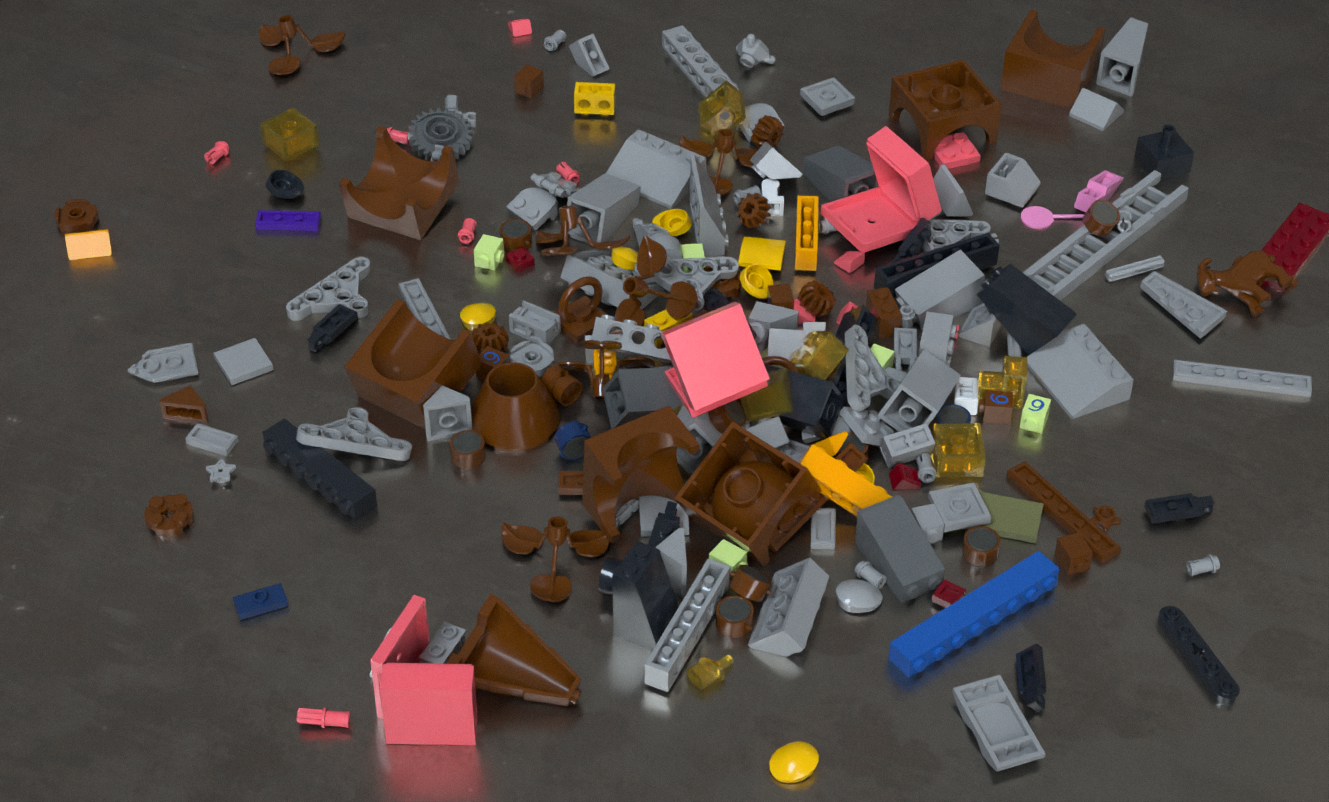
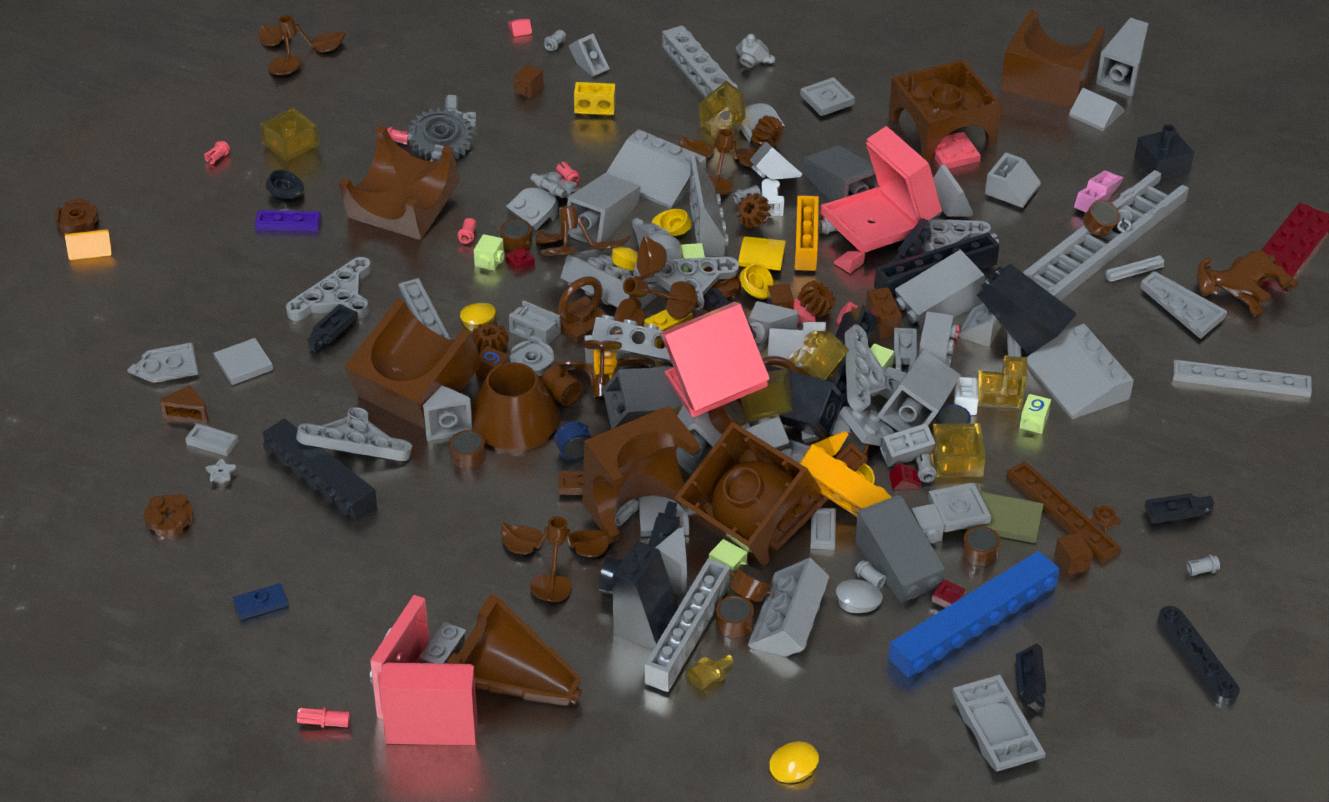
light grey pin [900,305,916,329] -> none
reddish brown brick [979,390,1013,424] -> none
bright pink piece [1020,206,1084,229] -> none

